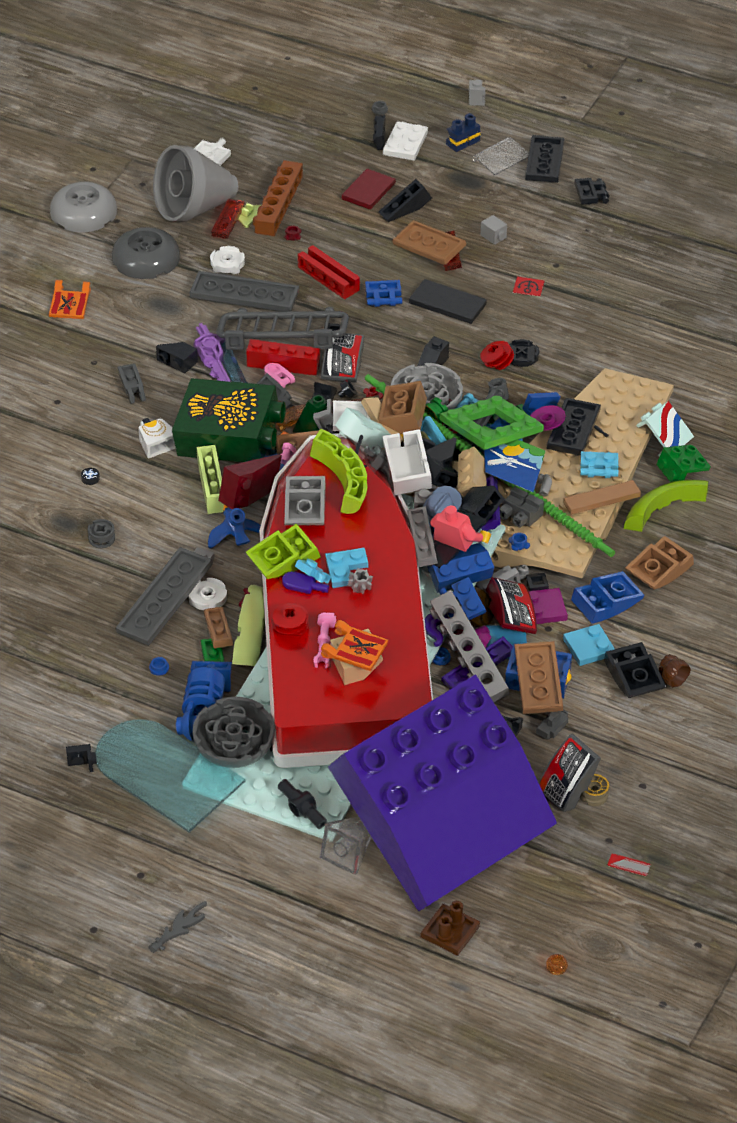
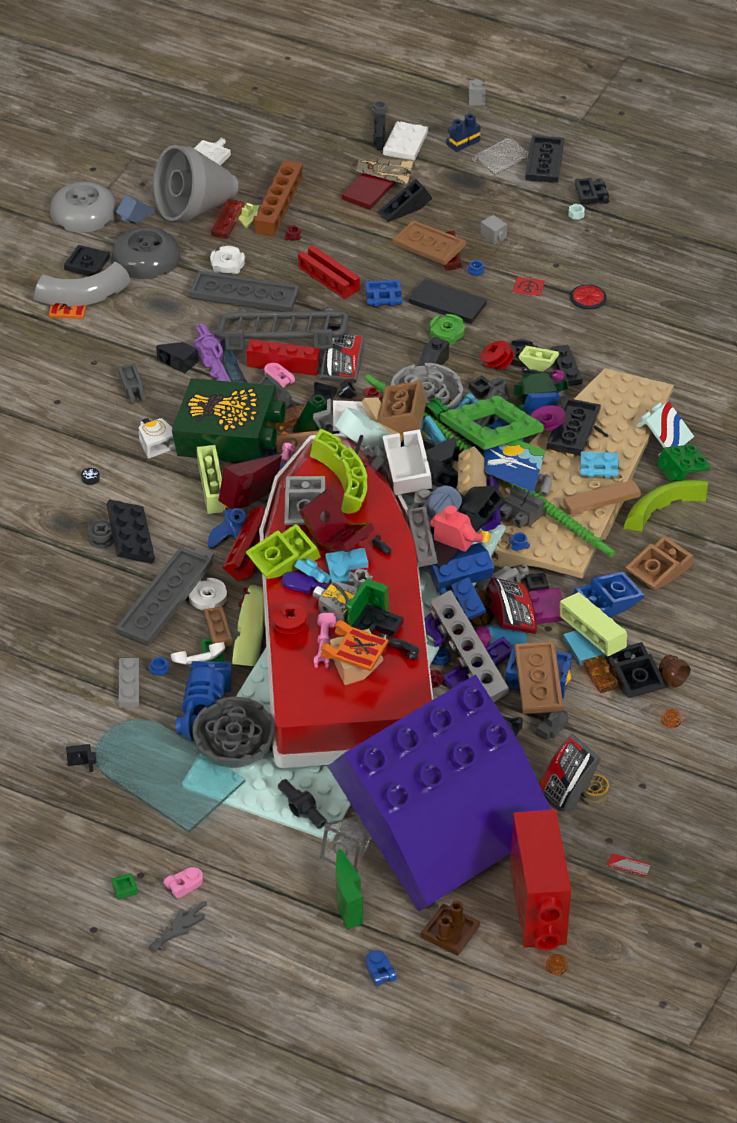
none -> light grey brick [34,262,130,306]
none -> black plate [64,245,110,276]
none -> black plate [106,499,155,564]
none -> green plate [111,873,138,900]
none -> sand blue slope [116,194,155,223]
none -> light grey plate [119,658,140,708]
none -> bright pink plate [164,867,203,898]
none -> white bar [171,642,225,665]
none -> red brick [222,506,265,582]
none -> dark red bracket [299,489,374,552]
none -> torso [313,581,358,624]
none -> green slope [336,849,363,930]
none -> green bracket [346,579,389,627]
none -> black plate [352,604,404,636]
none -> sticker [356,159,413,185]
none -> blue plate [366,950,397,986]
none -> black piece [372,535,391,555]
none -> black arm [378,634,419,660]
none -> bright green plate [430,314,465,344]
none -> dark red plate [430,670,443,688]
none -> blue plate [468,260,485,276]
none -> black plate [468,376,490,397]
none -> red brick [510,809,571,951]
none -> dark green torso [513,369,569,405]
none -> yellowish green slope [519,346,559,372]
none -> hinge [522,366,564,382]
none -> black plate [551,345,583,386]
none -> yellowish green brick [560,592,627,656]
none -> light aqua tile [569,204,585,220]
none -> red wheel [570,284,607,309]
none -> clear orange slope [583,655,619,694]
none -> clear orange plate [661,709,682,728]

